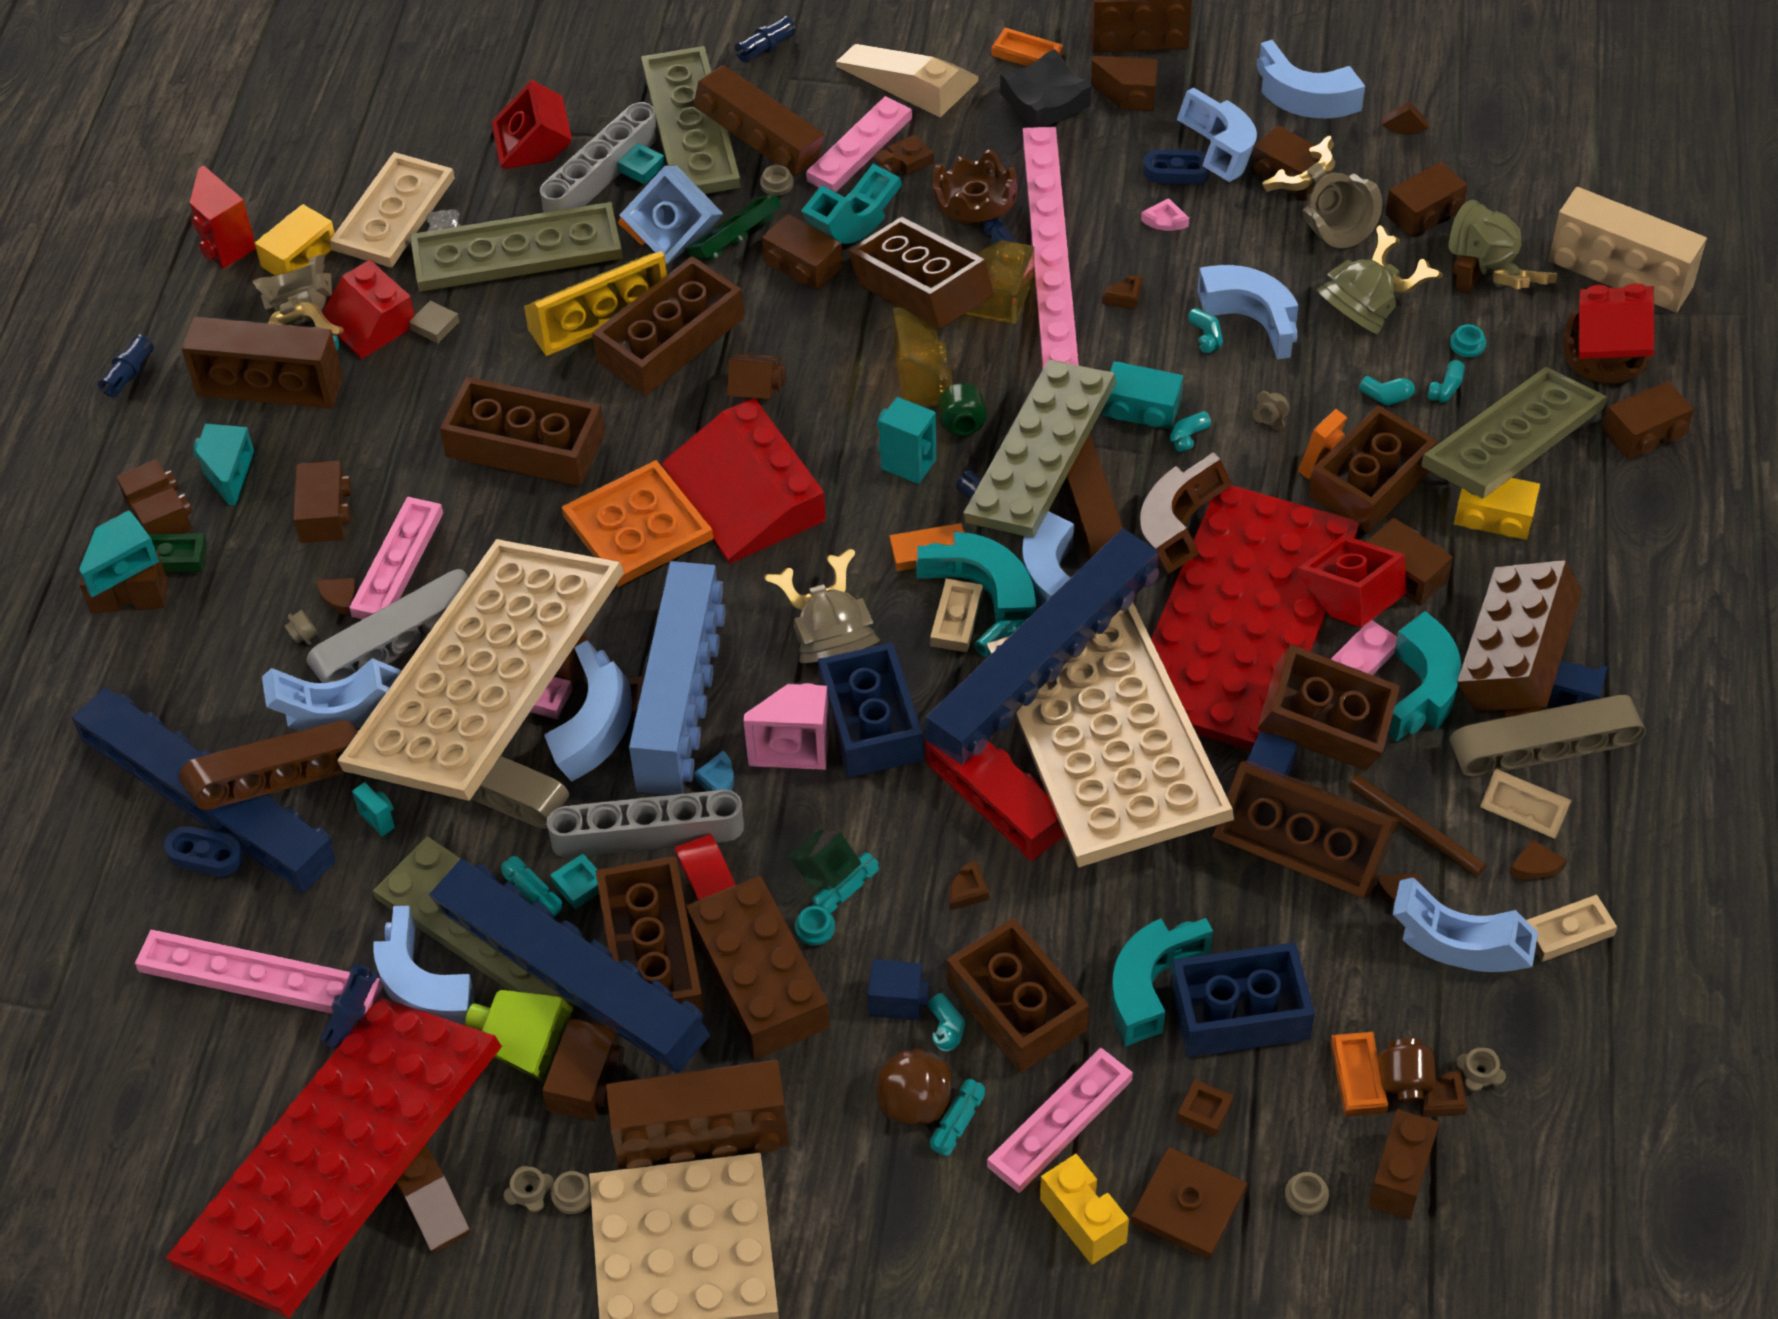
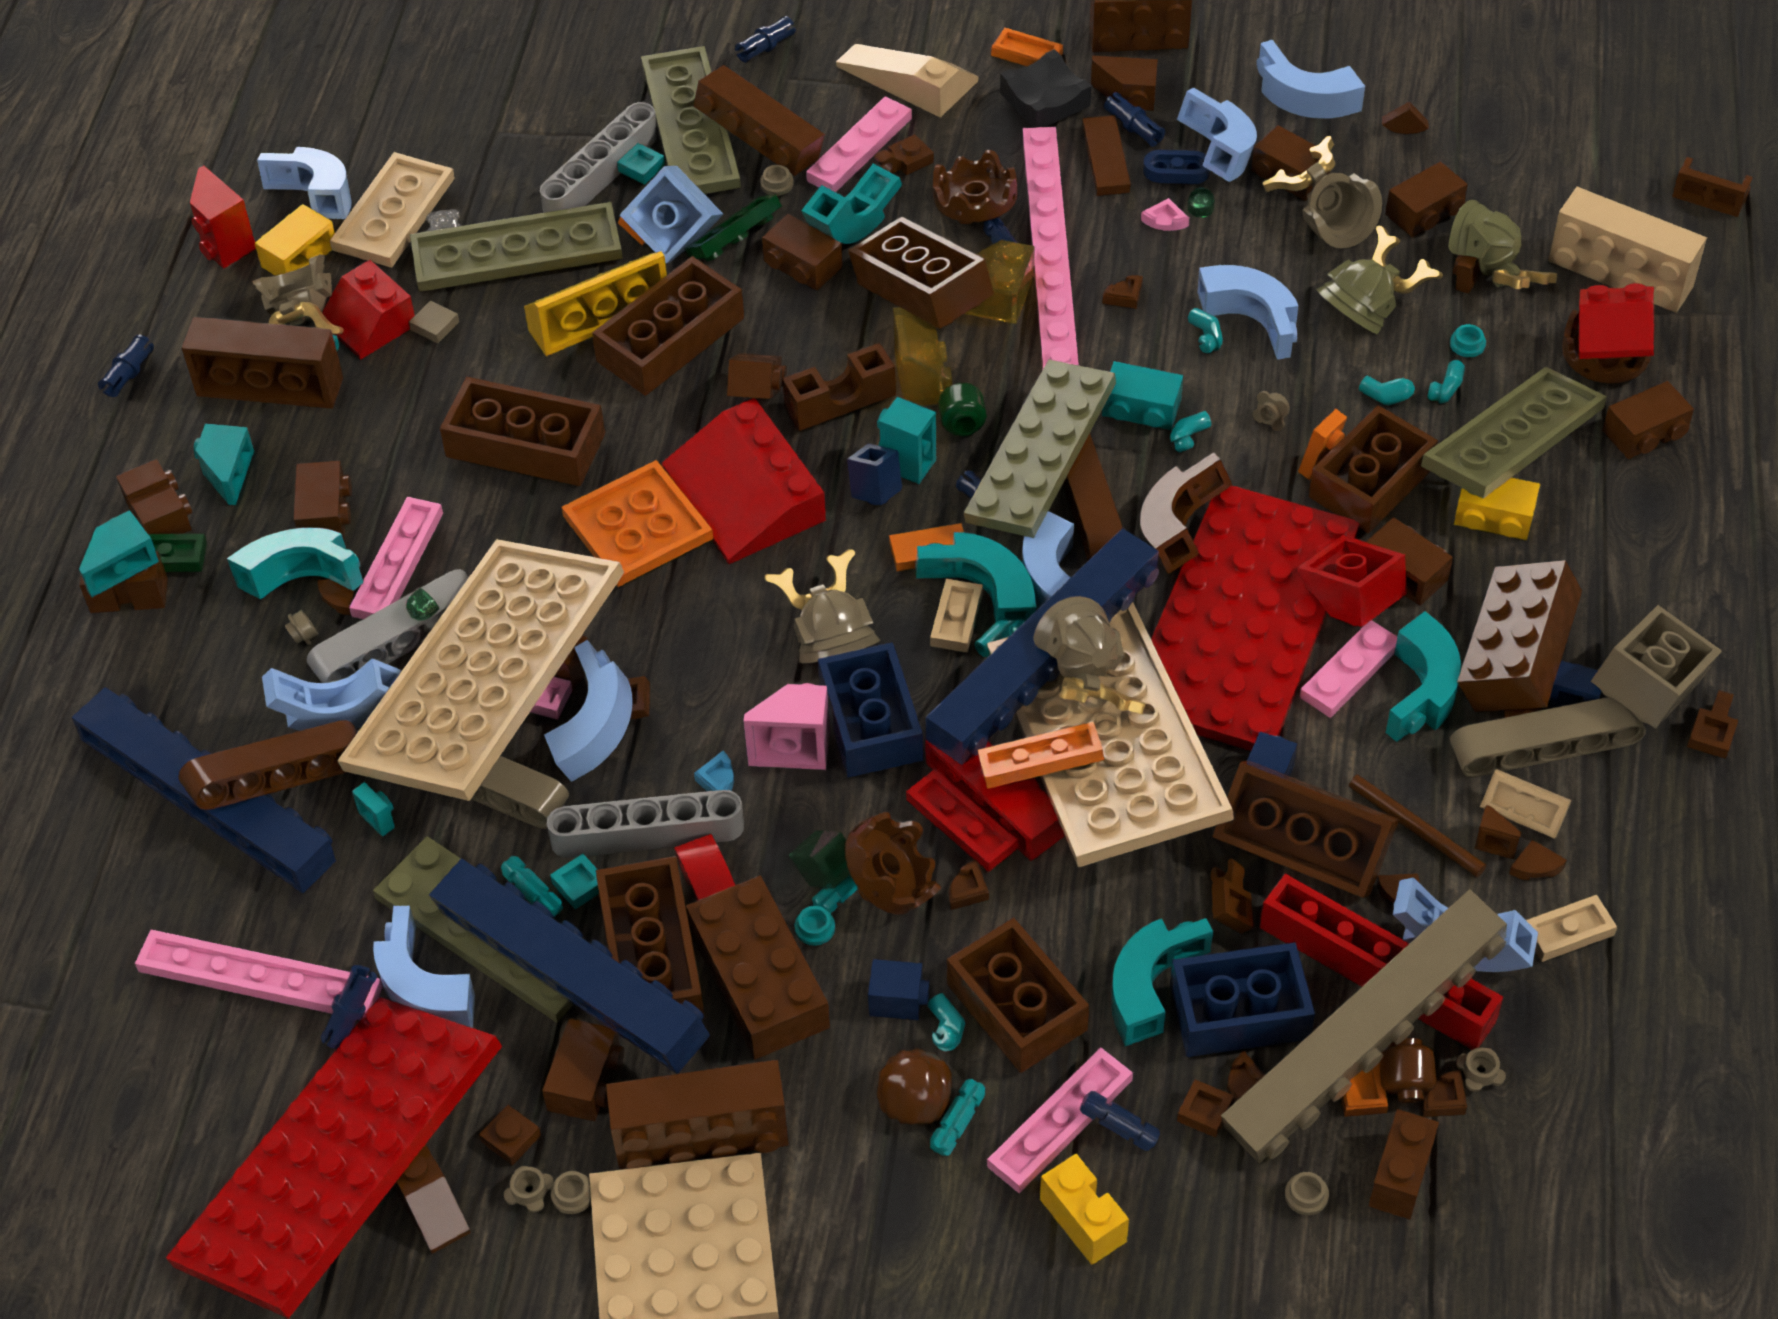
dark blue plate [164,826,244,877] -> none
lime torso [465,990,573,1083] -> none
red slope [491,79,572,169] -> none
medium blue brick [629,561,726,795] -> none
reddish brown plate [1131,1147,1247,1260] -> none
reddish brown brick [1257,644,1400,771] -> none
none -> teal arch [227,528,364,599]
none -> light blue arch [257,147,352,219]
none -> clear green hinge [406,587,440,621]
none -> reddish brown plate [479,1105,541,1166]
none -> reddish brown arch [782,343,896,431]
none -> reddish brown plate [845,812,941,915]
none -> dark blue brick [847,443,902,505]
none -> red plate [906,769,1018,872]
none -> orange plate [977,722,1104,789]
none -> dark tan helmet [1033,596,1146,714]
none -> dark blue axle [1080,1091,1160,1151]
none -> reddish brown tile [1082,115,1131,196]
none -> dark blue pin [1104,92,1165,147]
none -> clear green hinge [1187,187,1215,218]
none -> reddish brown plate [1211,859,1253,934]
none -> dark tan brick [1221,889,1507,1164]
none -> reddish brown tile [1227,1051,1265,1105]
none -> red brick [1260,874,1503,1050]
none -> reddish brown slope [1475,805,1521,859]
none -> dark tan brick [1591,605,1722,729]
none -> reddish brown hinge [1672,157,1753,217]
none -> reddish brown plate [1687,690,1738,759]

